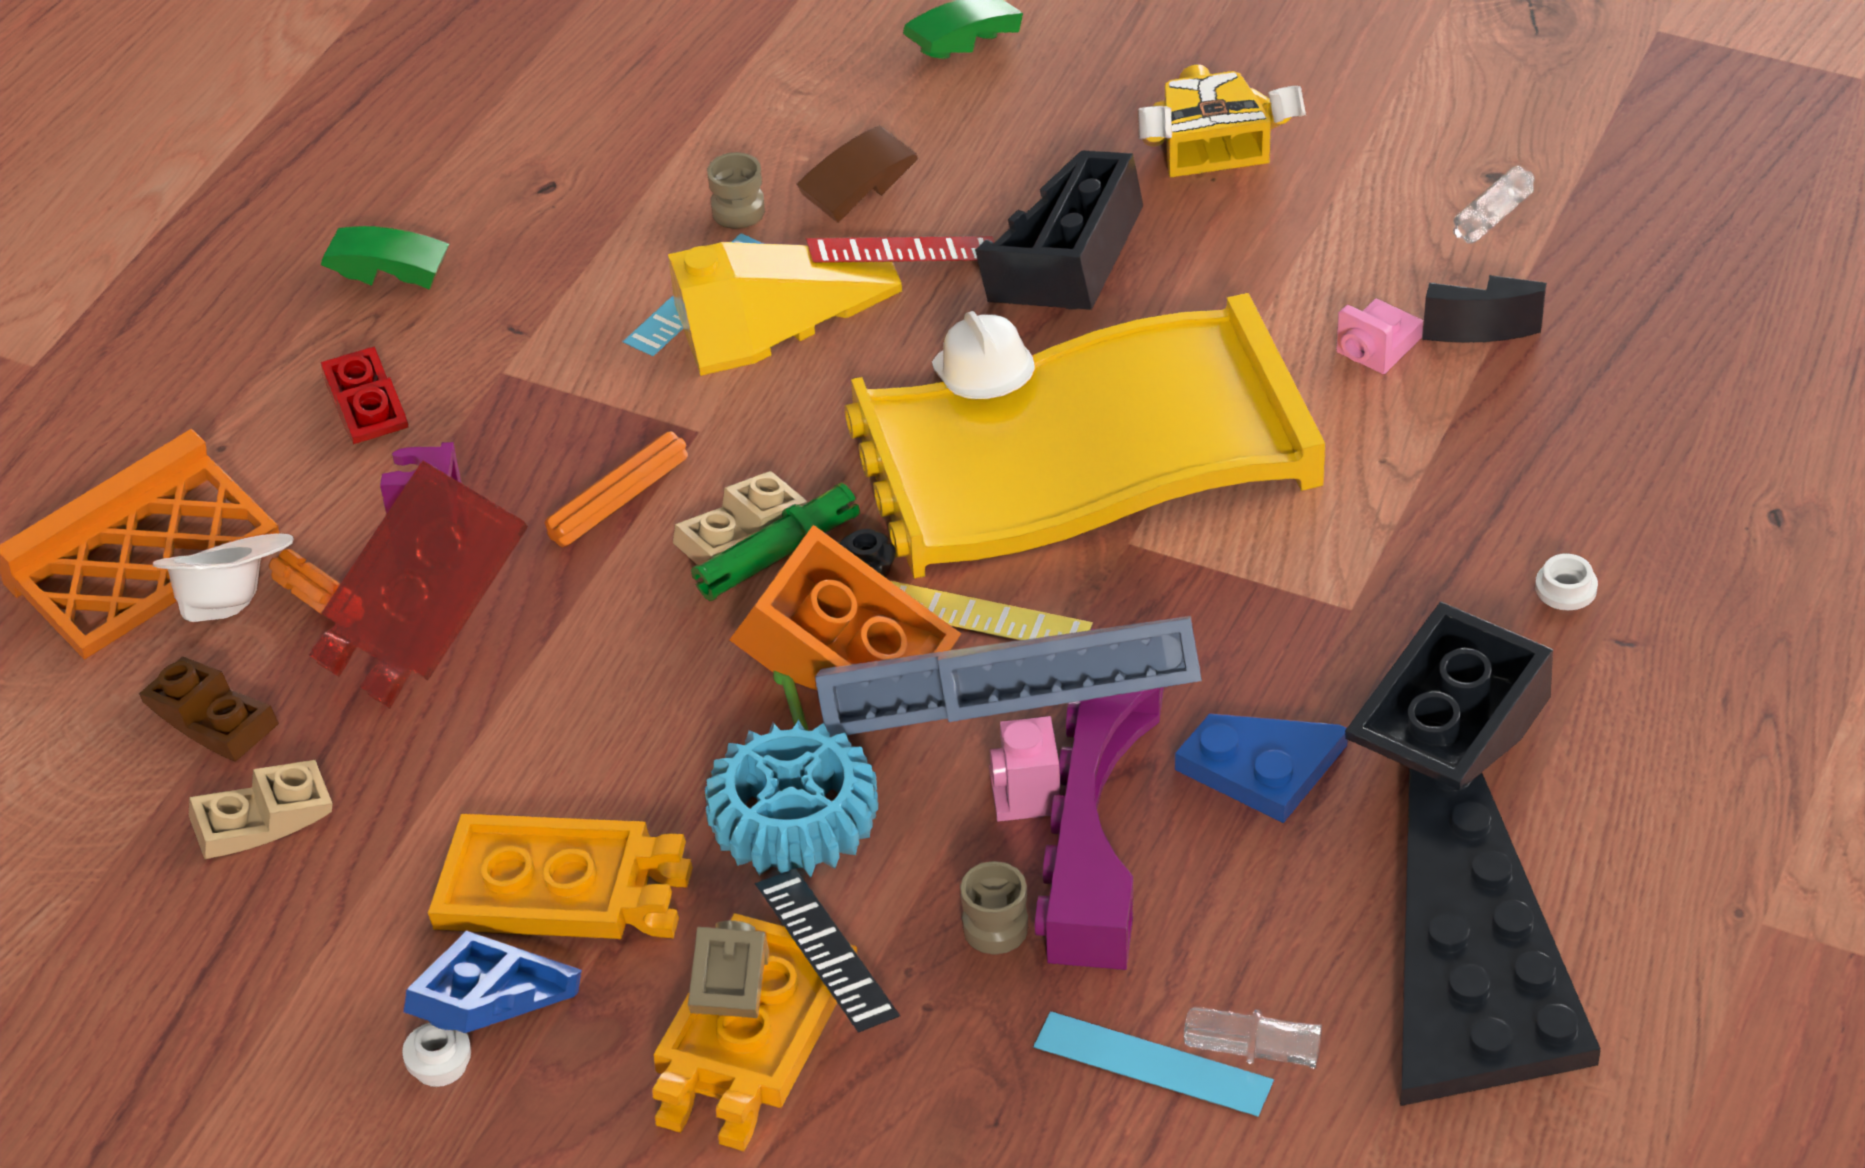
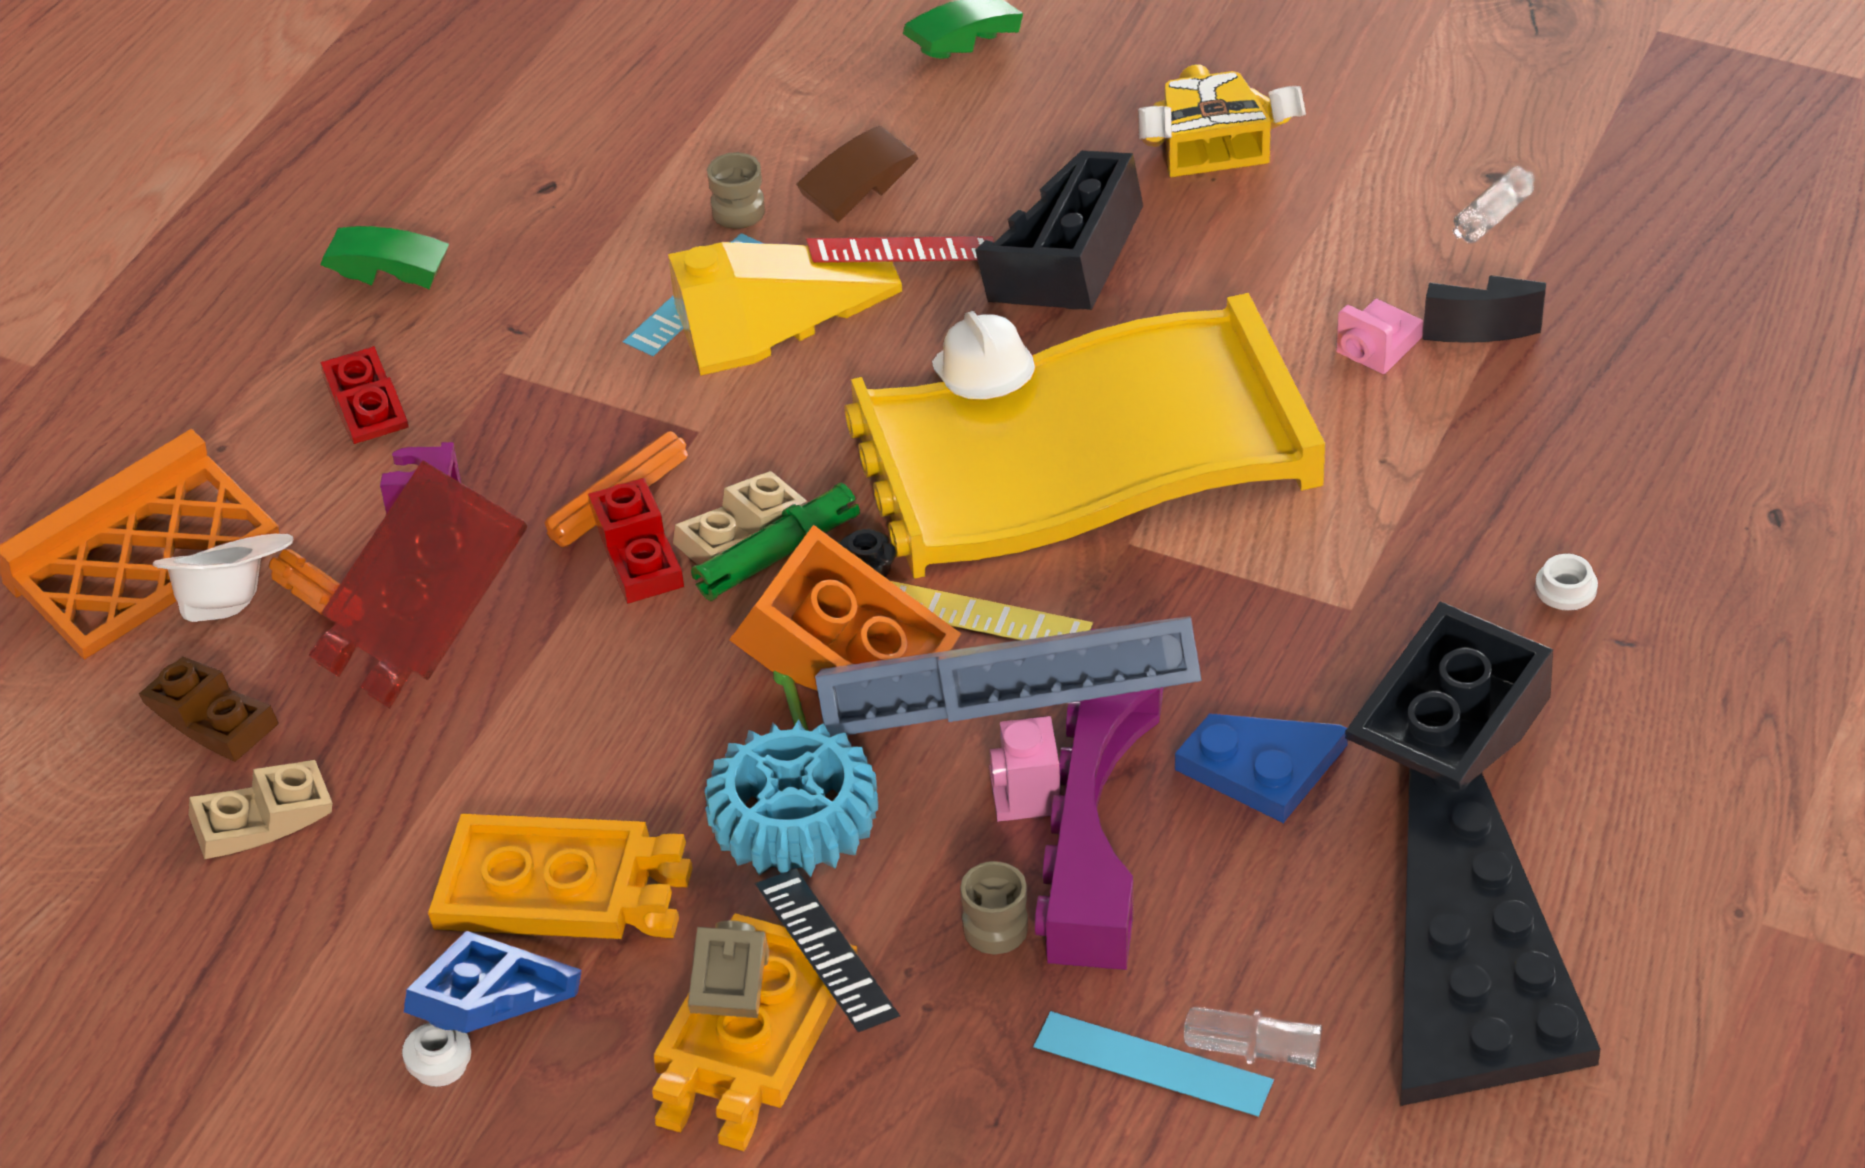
none -> red slope [588,478,684,604]

